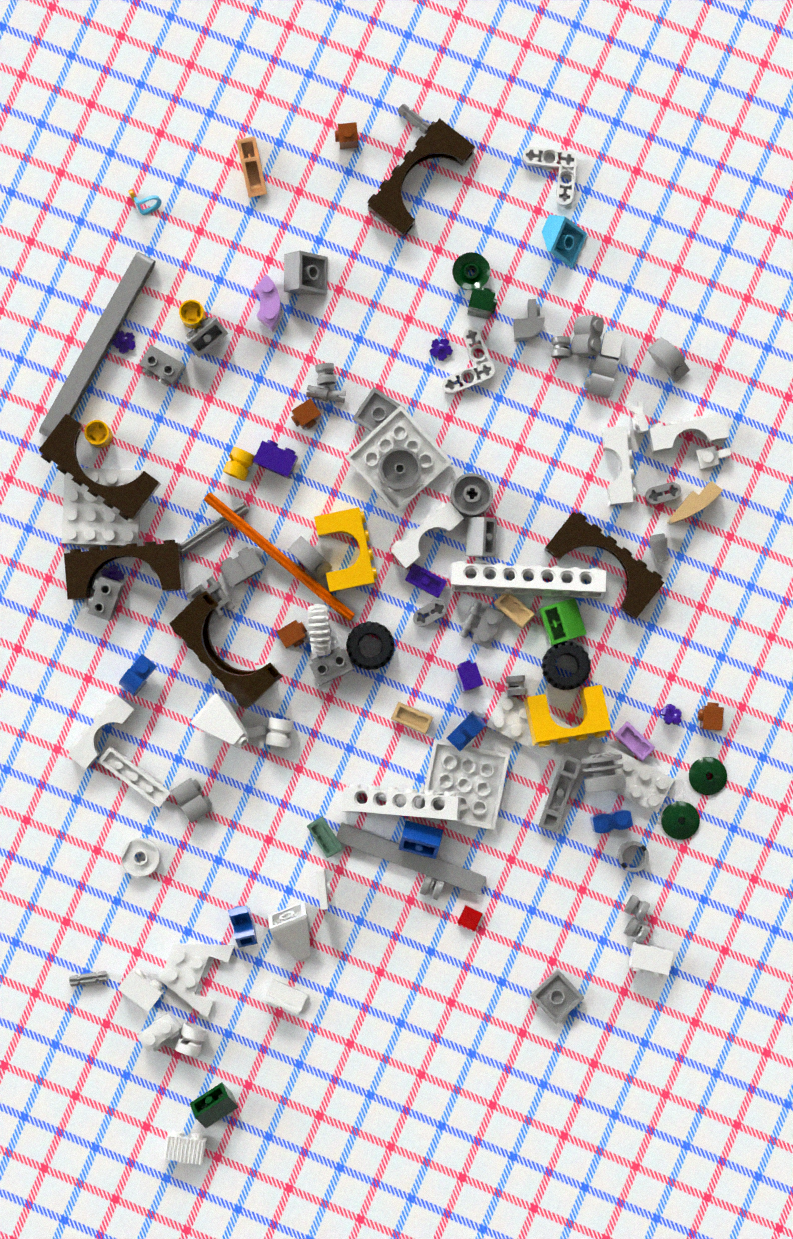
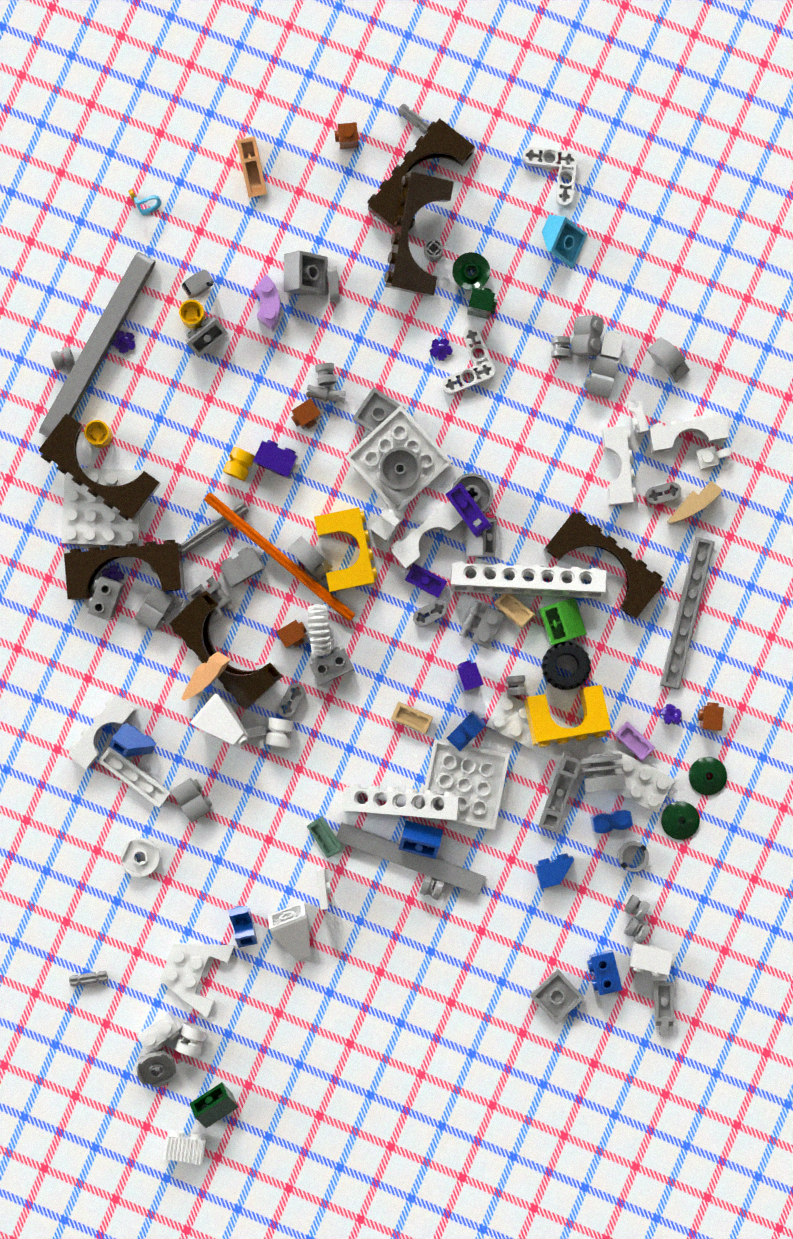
white brick [117,968,164,1012] -> none
blue brick [119,654,158,696] -> none
light grey brick [139,345,185,386] -> none
white panel [264,979,308,1015] -> none
black tyre [346,621,394,670] -> none
red tile [457,905,483,931] -> none
light grey brick [513,299,545,342] -> none
light grey cone [649,533,668,562] -> none
none -> light grey wheel [51,347,75,370]
none -> slope [109,722,157,757]
none -> light grey brick [134,586,176,631]
none -> light grey plate [137,1049,176,1087]
none -> light nougat slope [181,651,231,701]
none -> light grey piece [182,270,214,298]
none -> light grey beam [278,683,305,717]
none -> light grey beam [327,266,340,303]
none -> white brick [371,505,405,542]
none -> dark brown arch [384,171,454,296]
none -> light grey wheel [424,239,443,262]
none -> dark purple plate [445,483,493,538]
none -> blue slope [534,853,574,889]
none -> blue brick [587,950,623,995]
none -> light grey hinge [654,982,675,1036]
none -> light grey tile [660,537,715,690]

